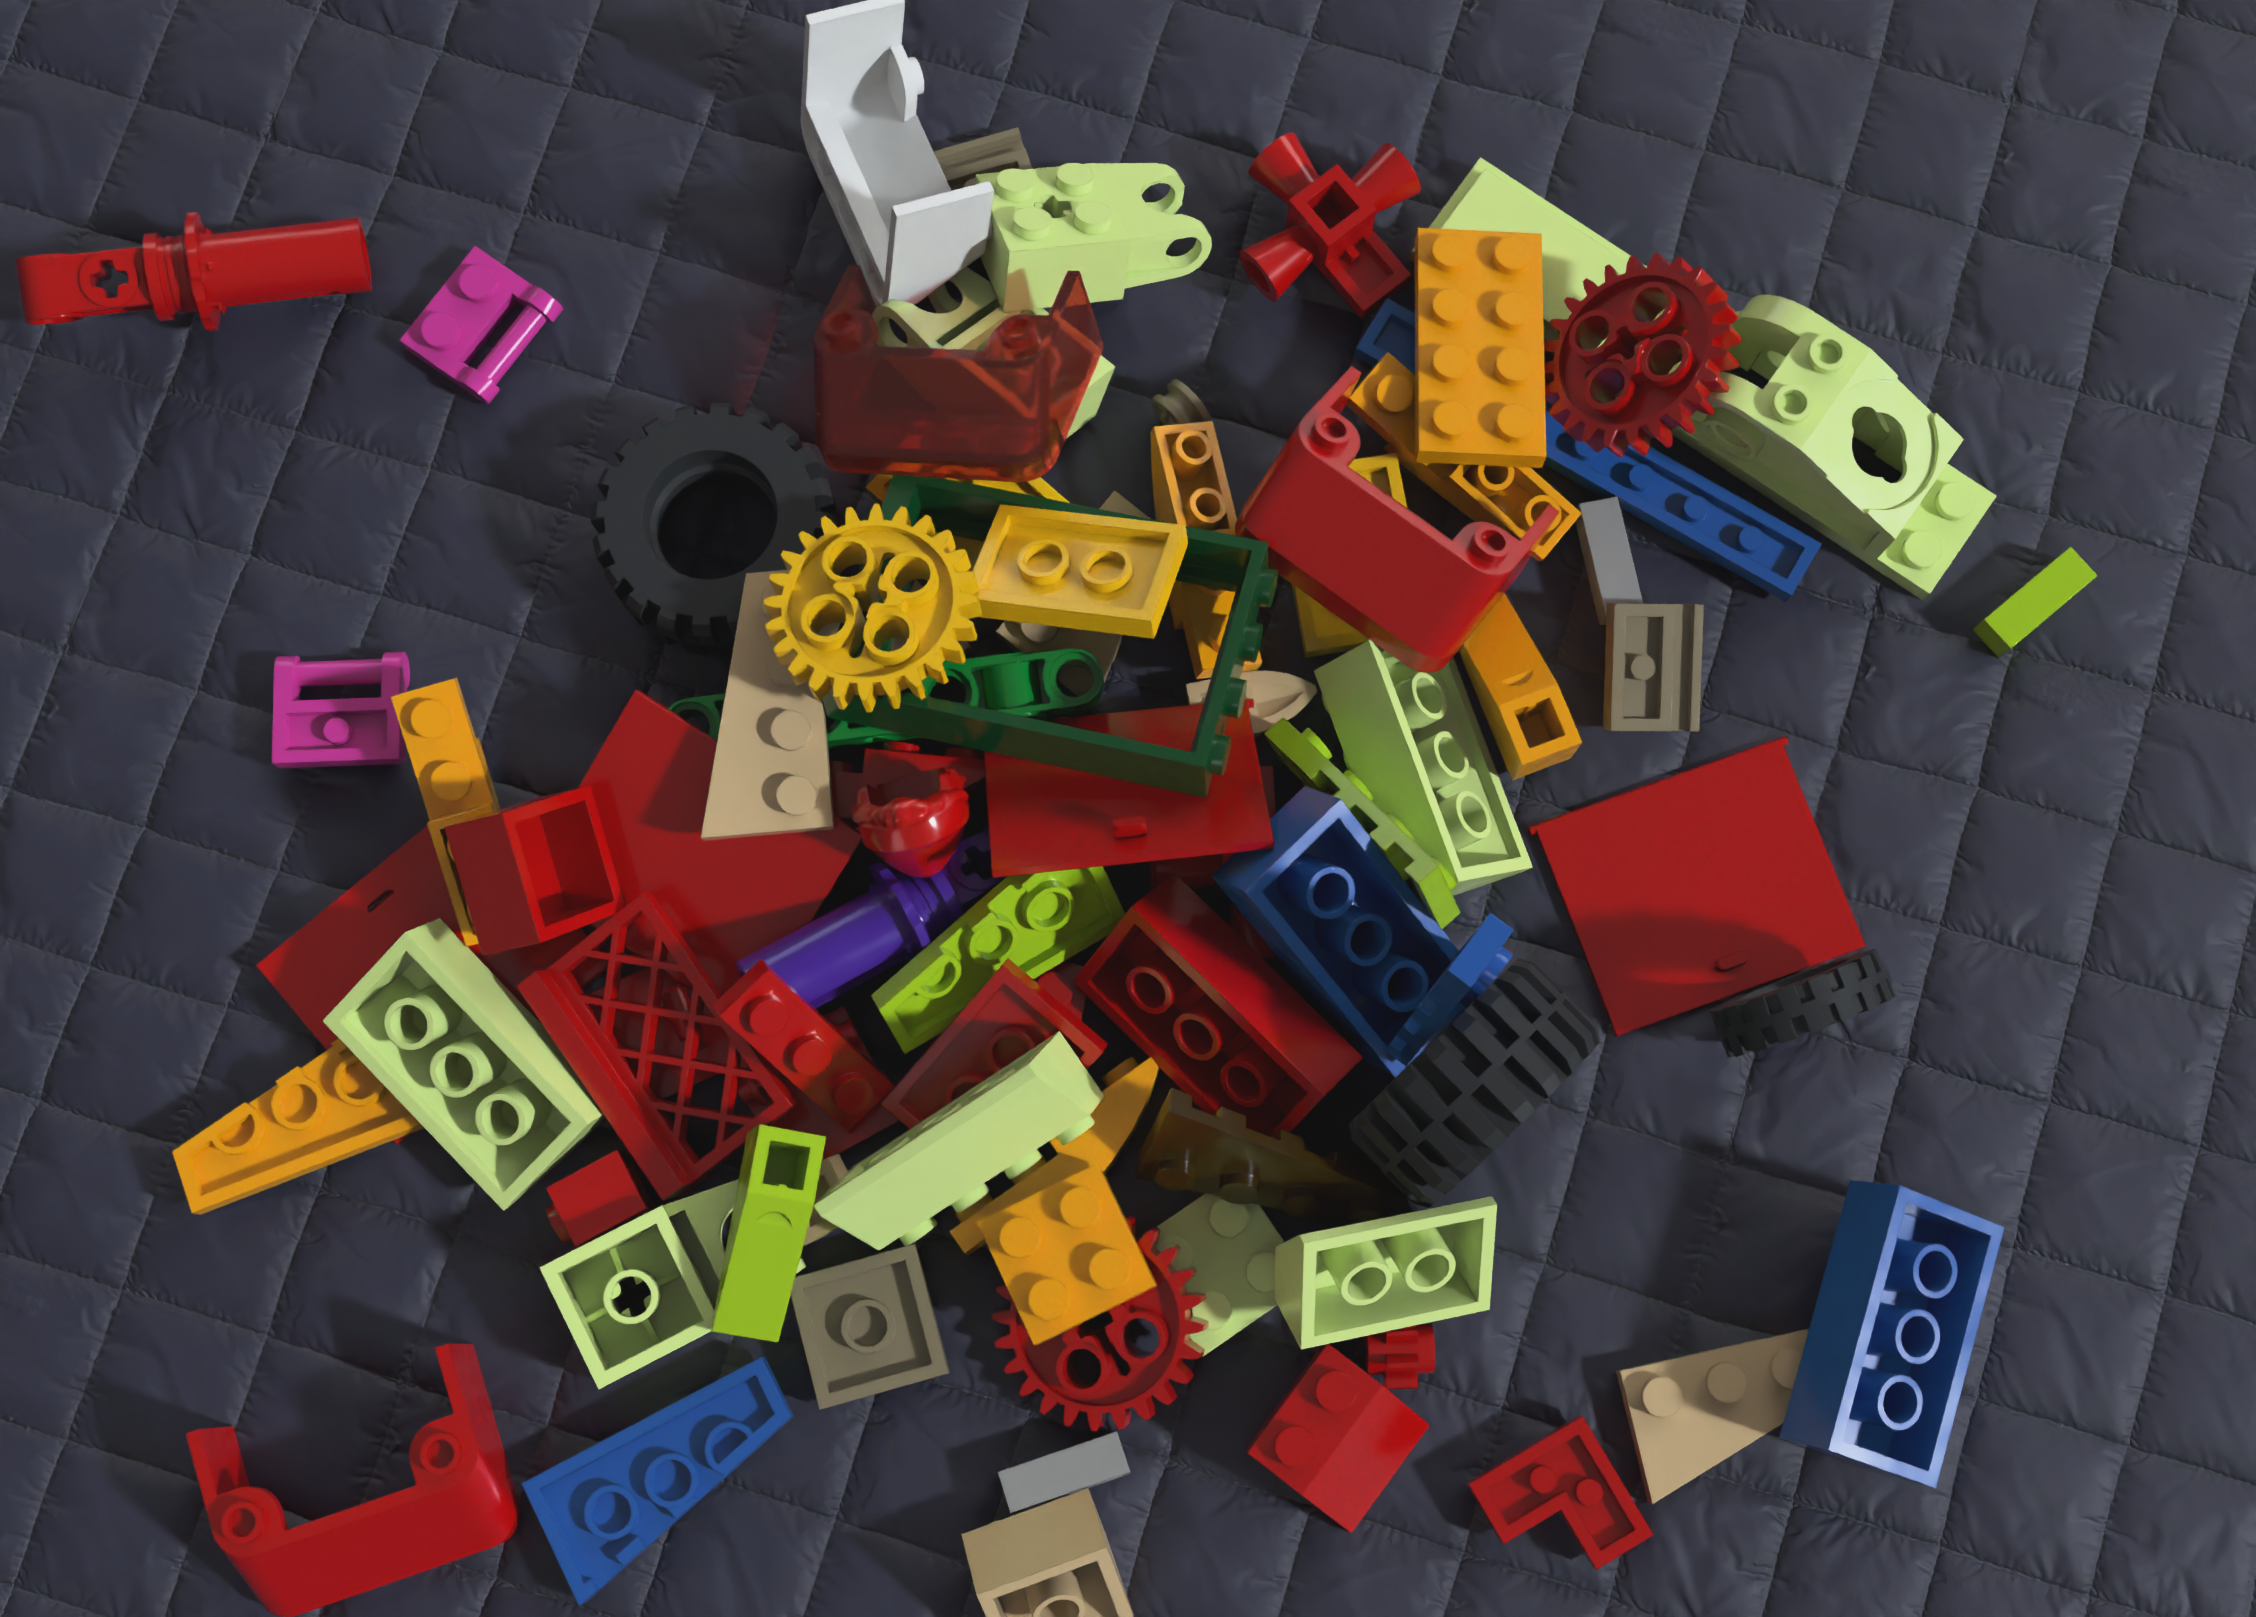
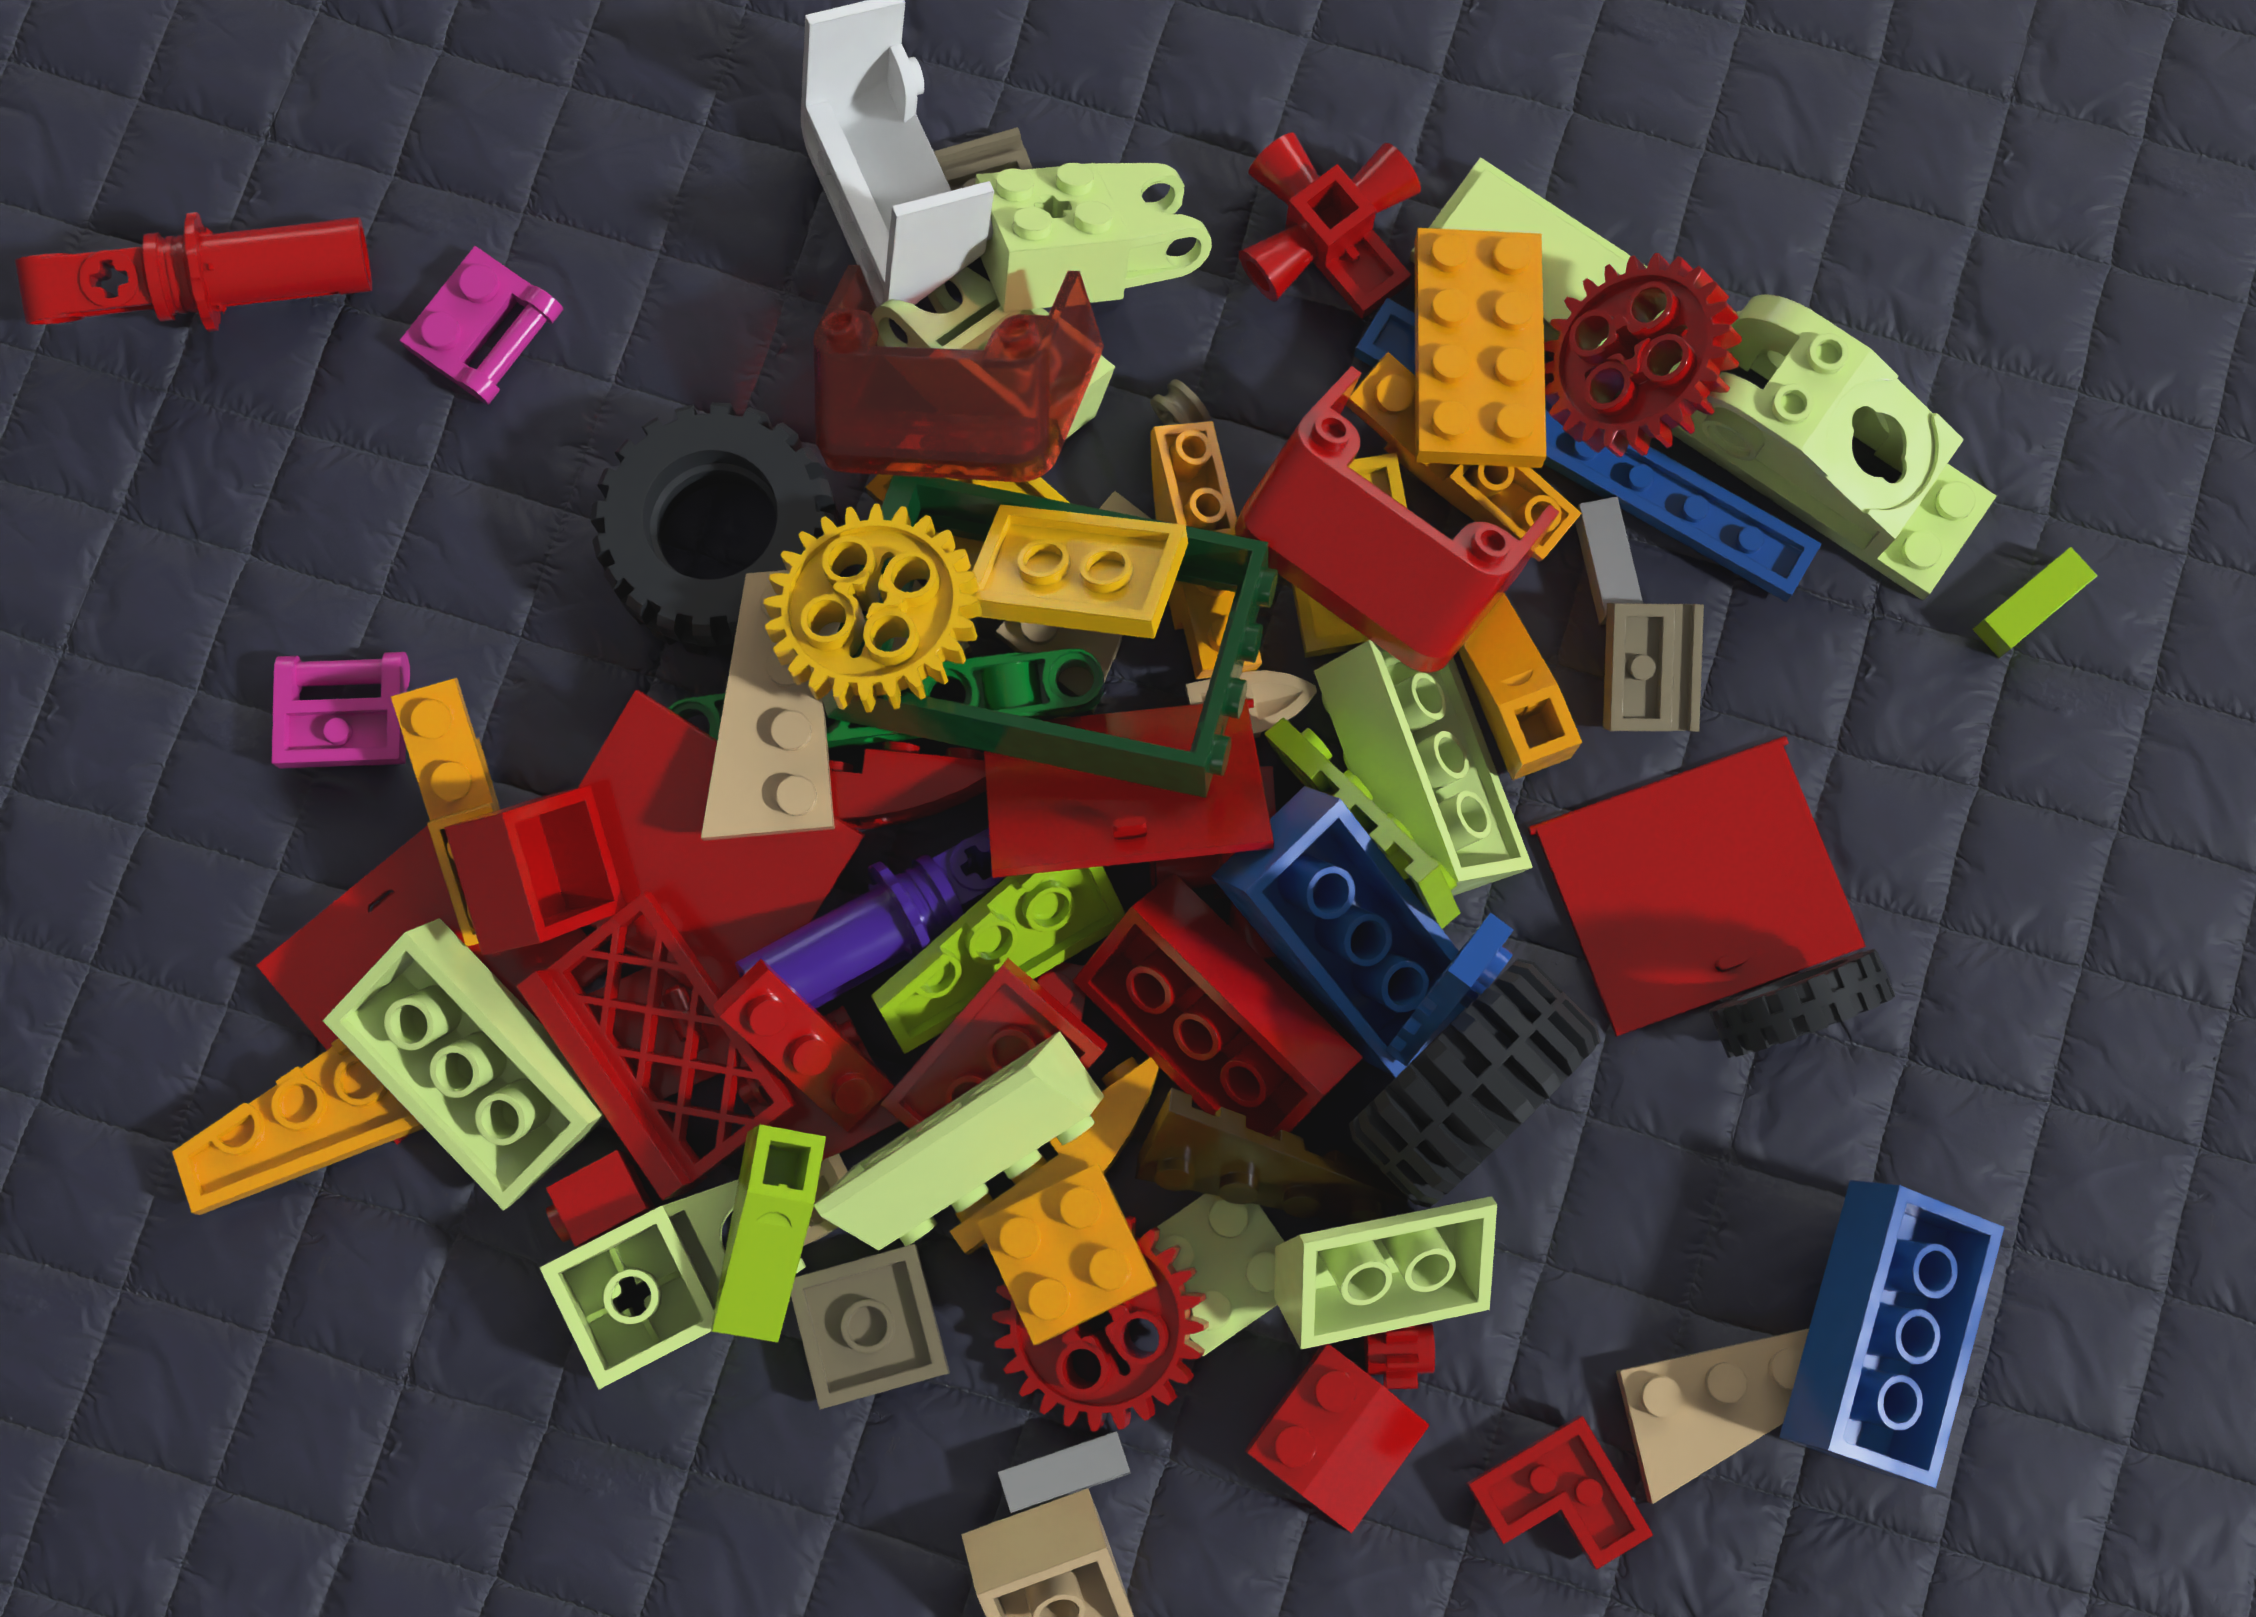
red windscreen [186,1343,521,1617] -> none
blue wing [521,1357,794,1606] -> none
red hair [851,767,970,878] -> none

